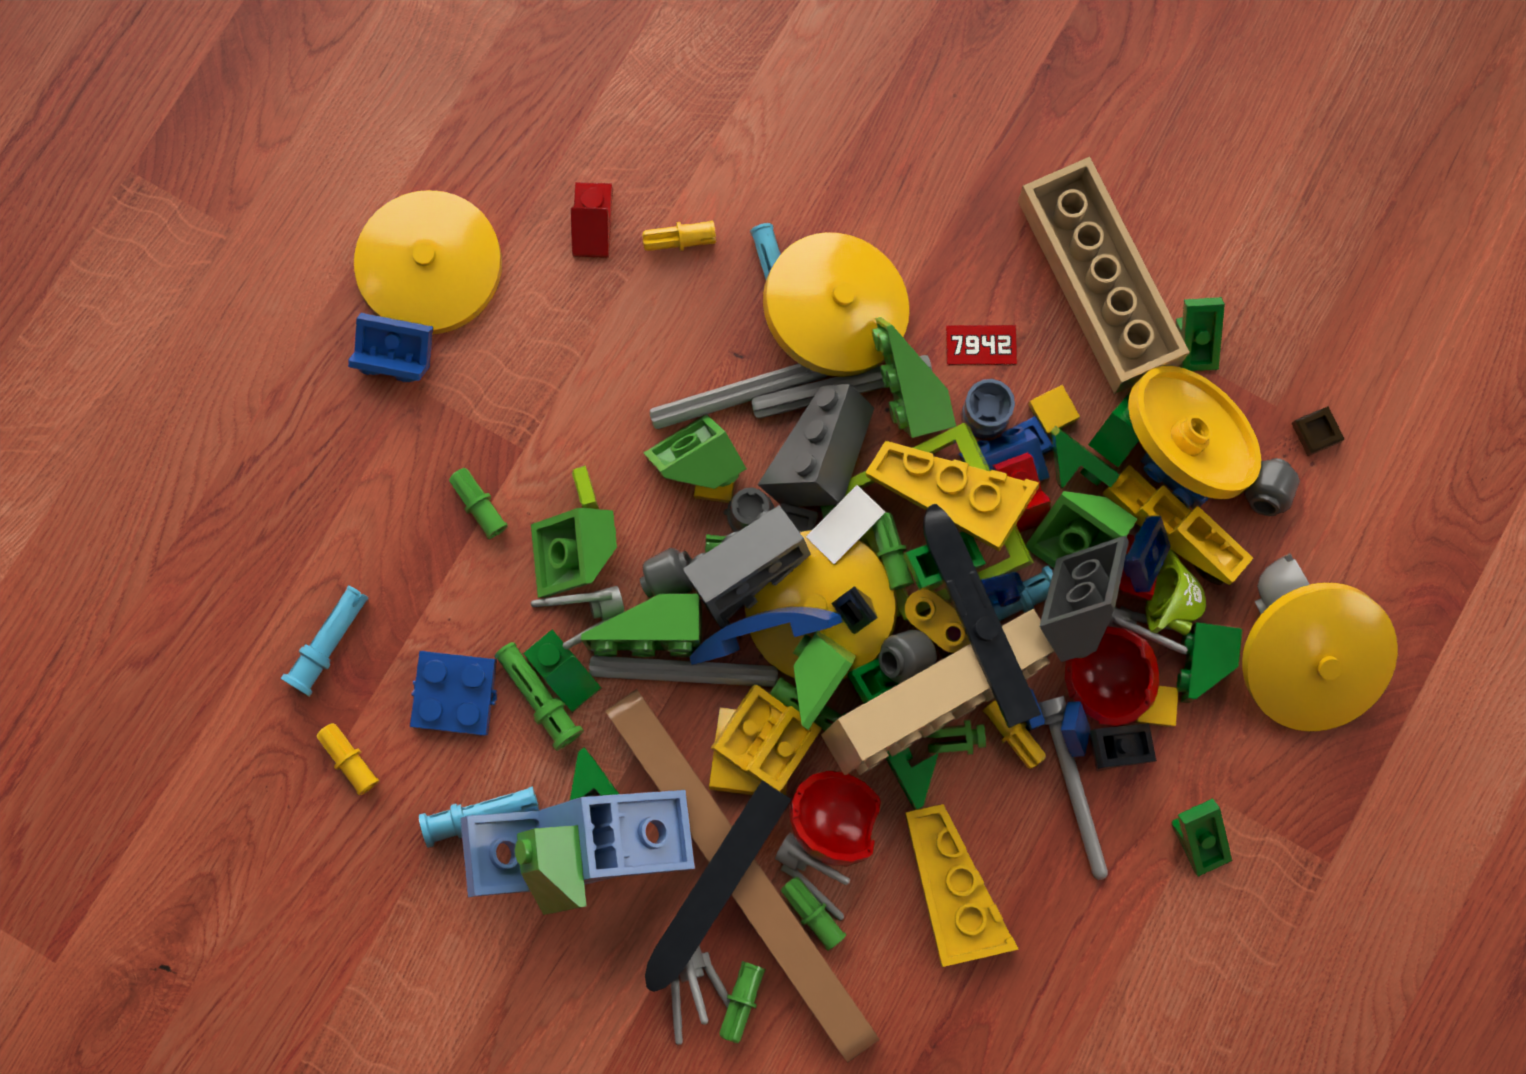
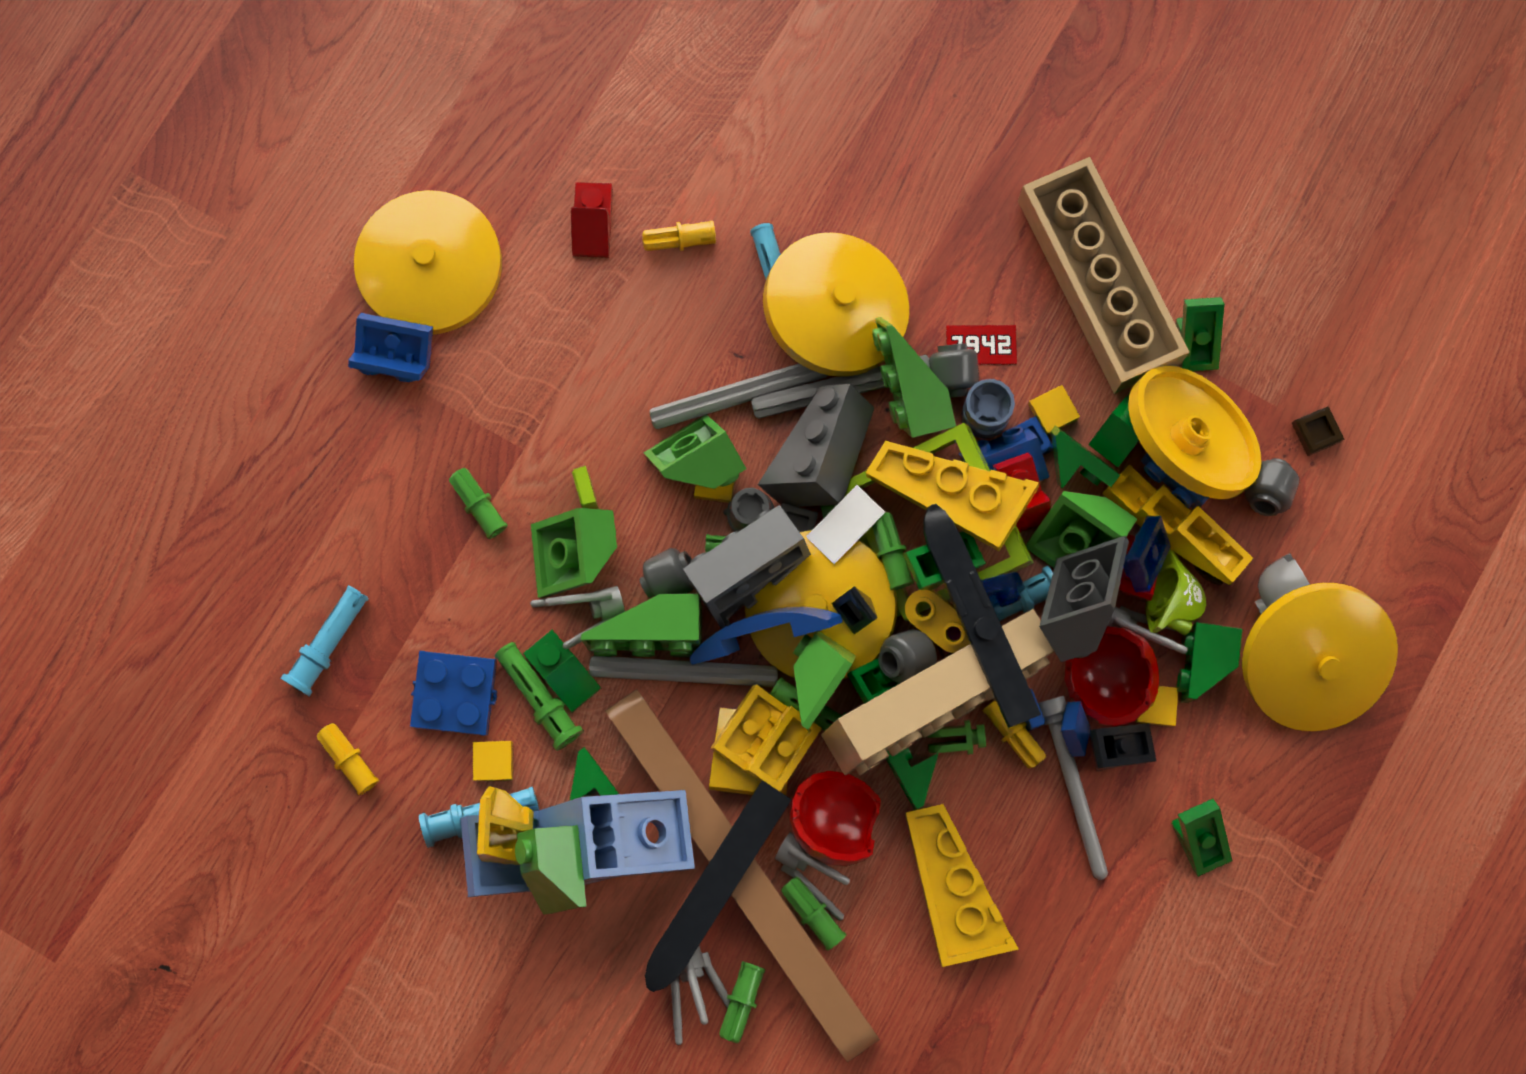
none -> yellow tile [473,741,513,781]
none -> yellow slope [477,786,534,865]
none -> dark grey head [929,343,980,398]

